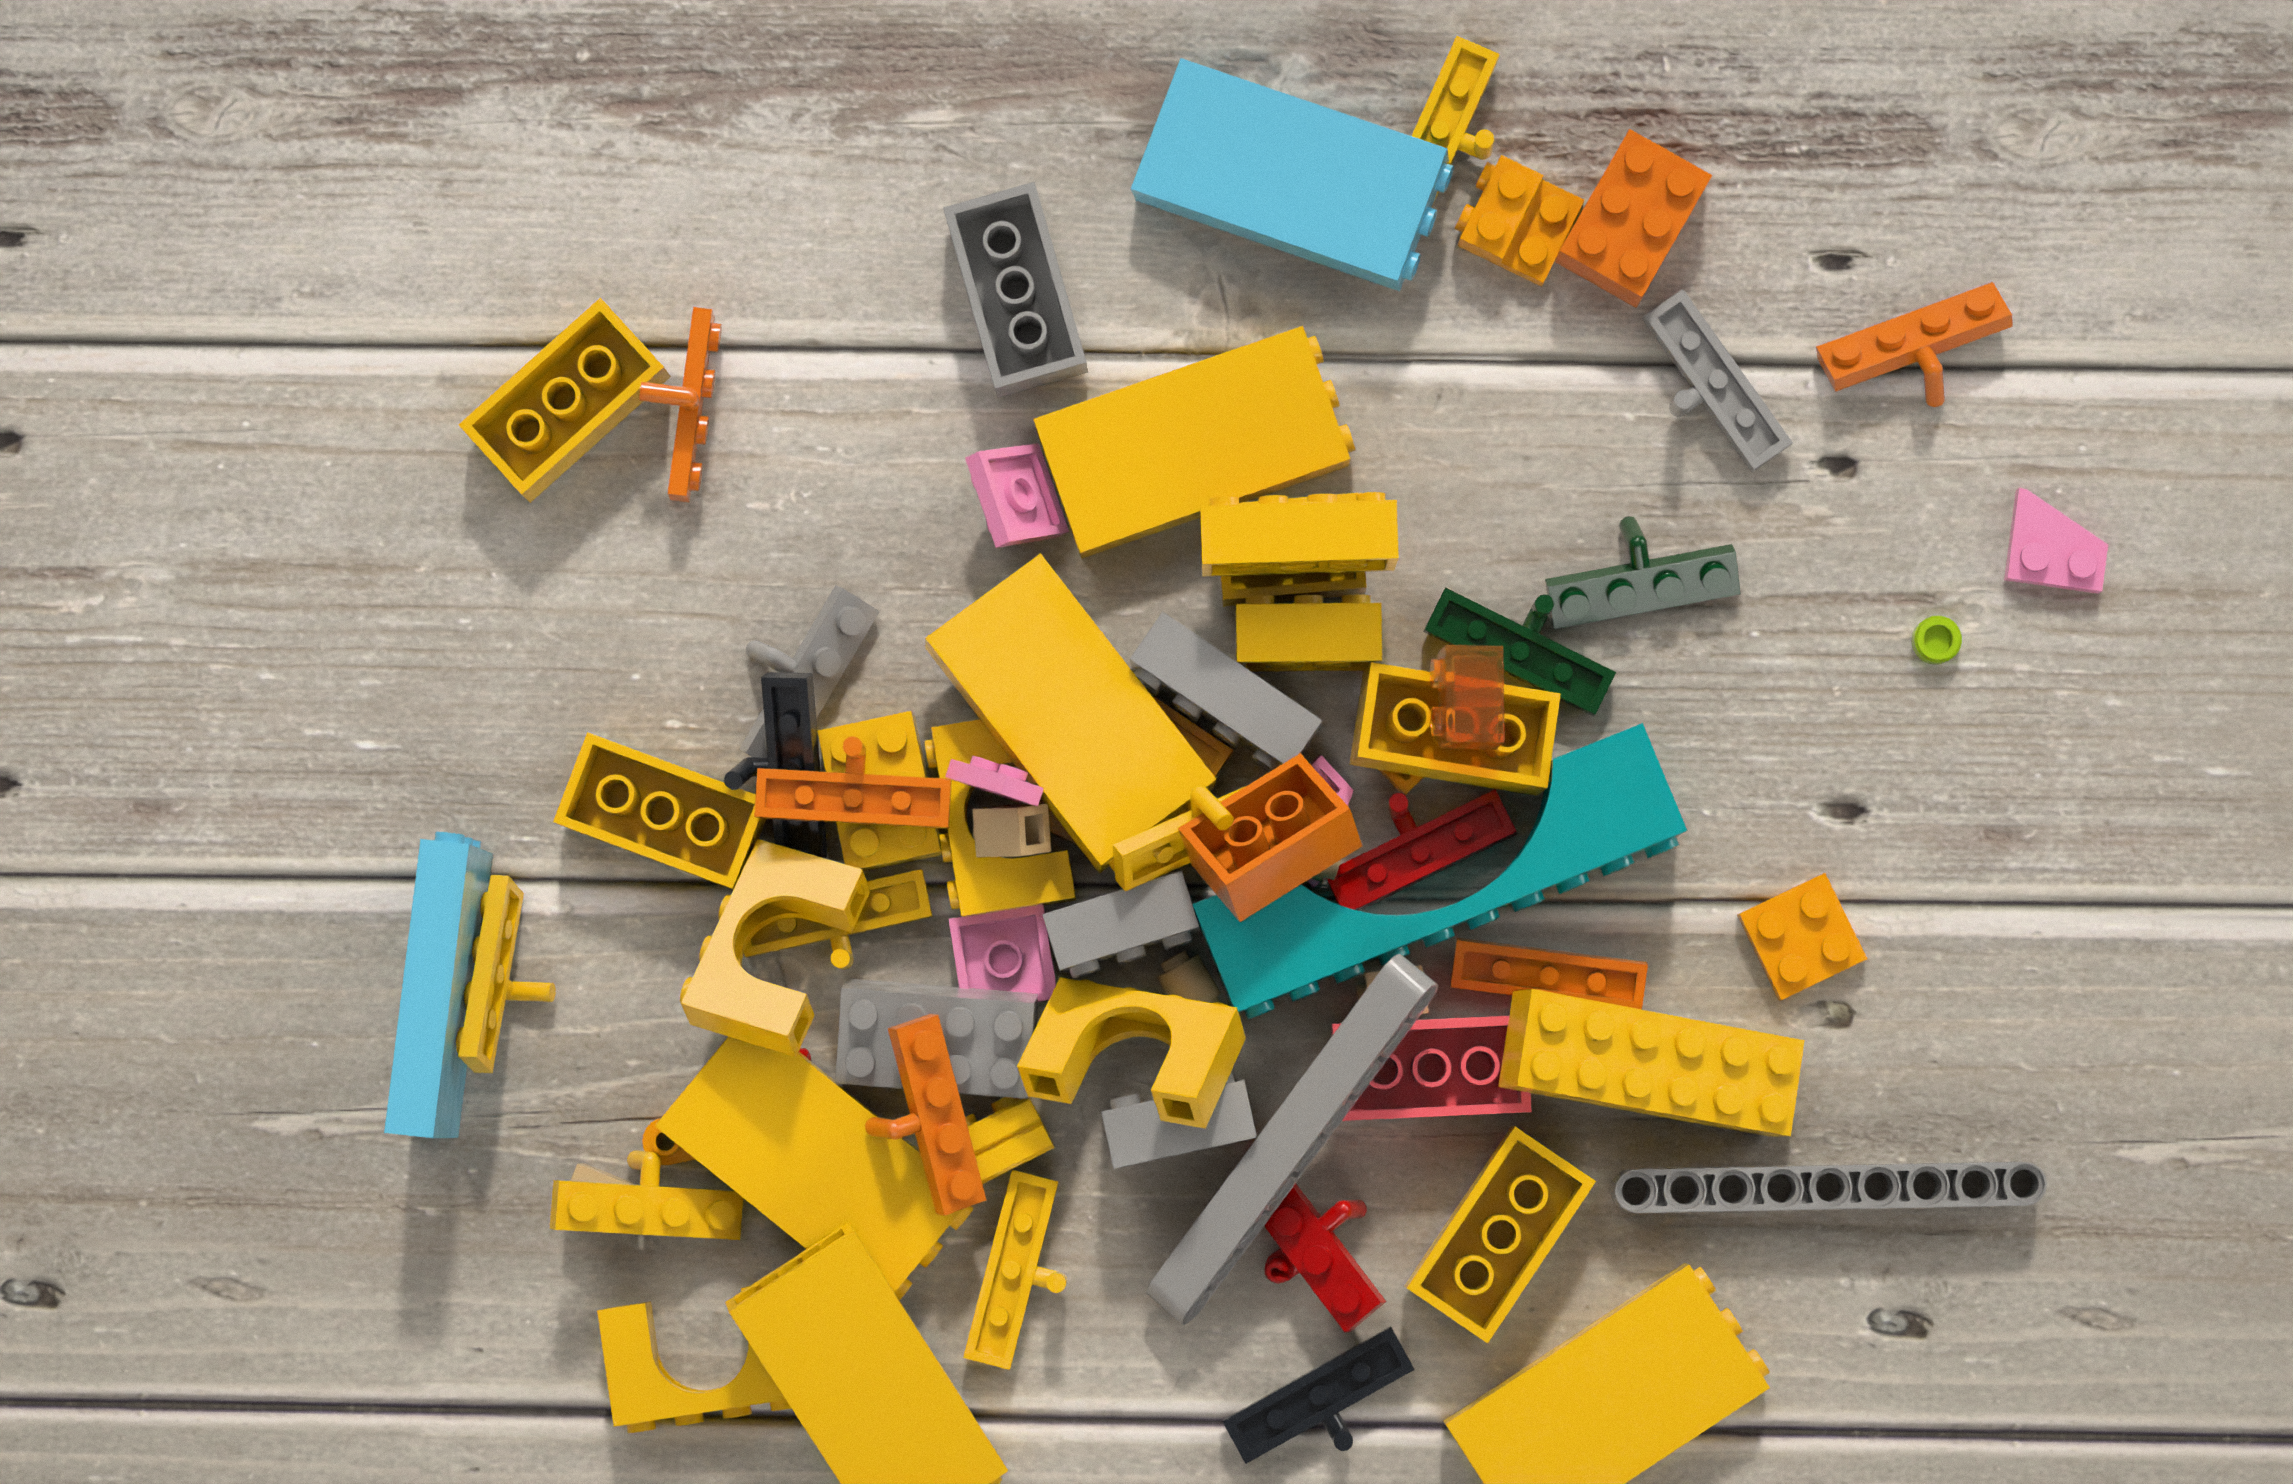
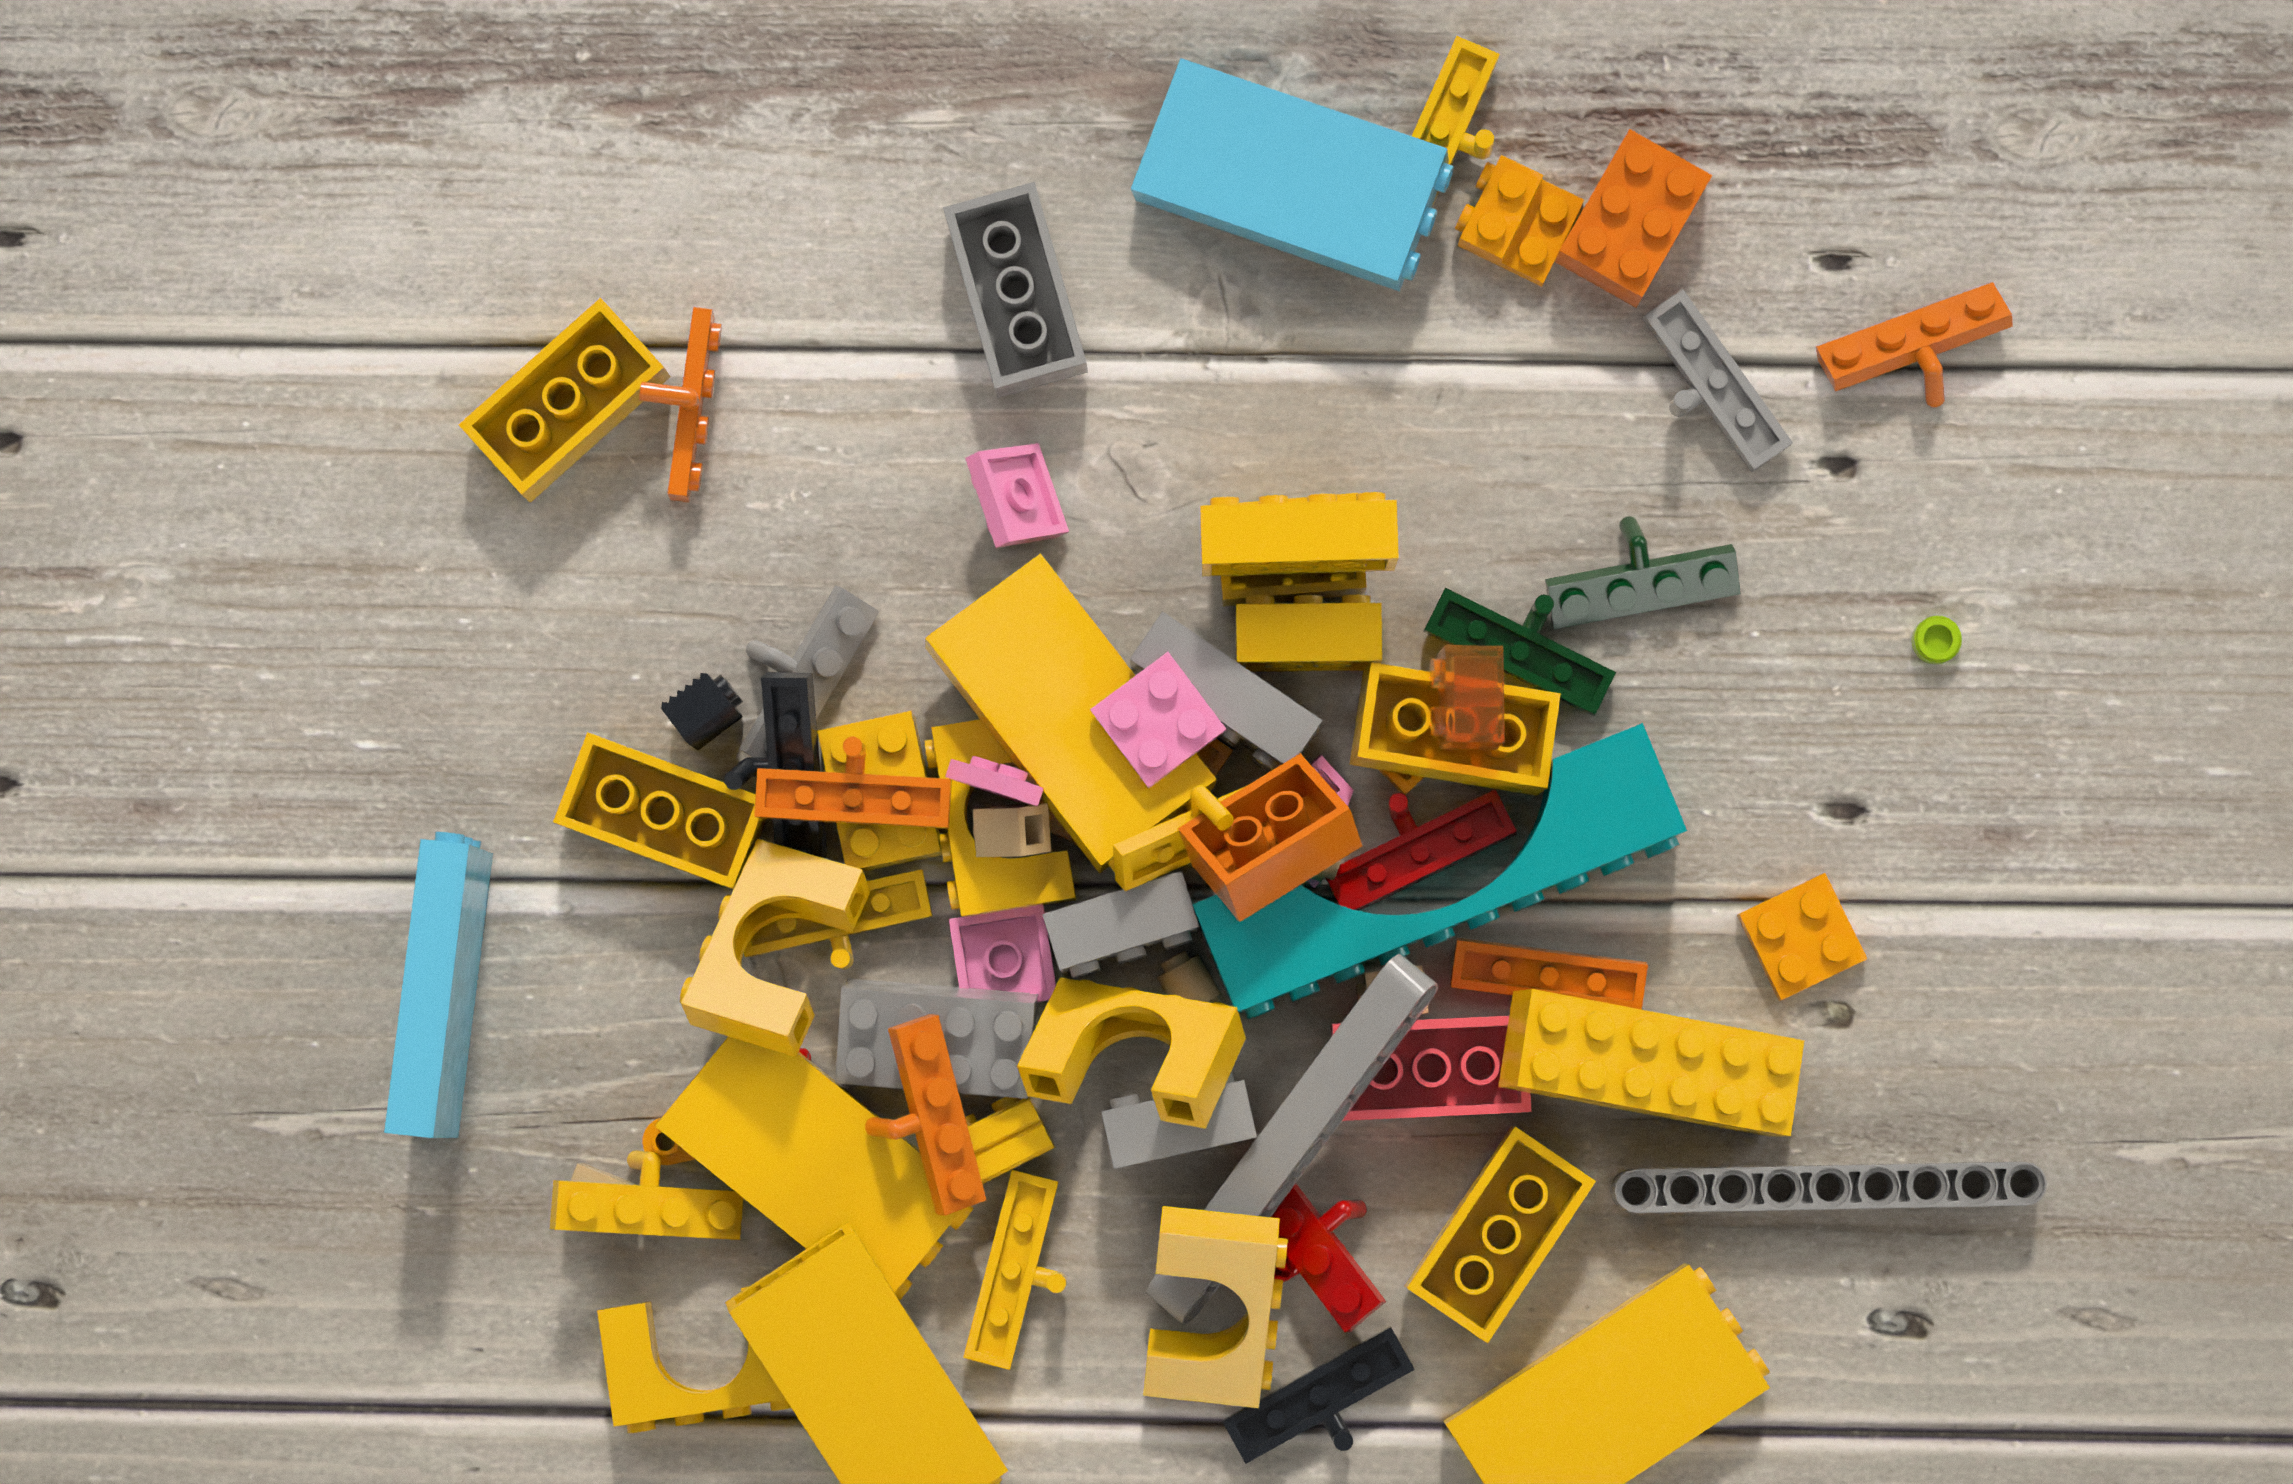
yellow plate [456,875,556,1073] -> none
yellow brick [1033,326,1355,559] -> none
bright pink wing [2004,488,2108,594] -> none
none -> black brick [661,673,743,751]
none -> bright pink plate [1090,652,1227,788]
none -> yellow arch [1143,1206,1288,1408]

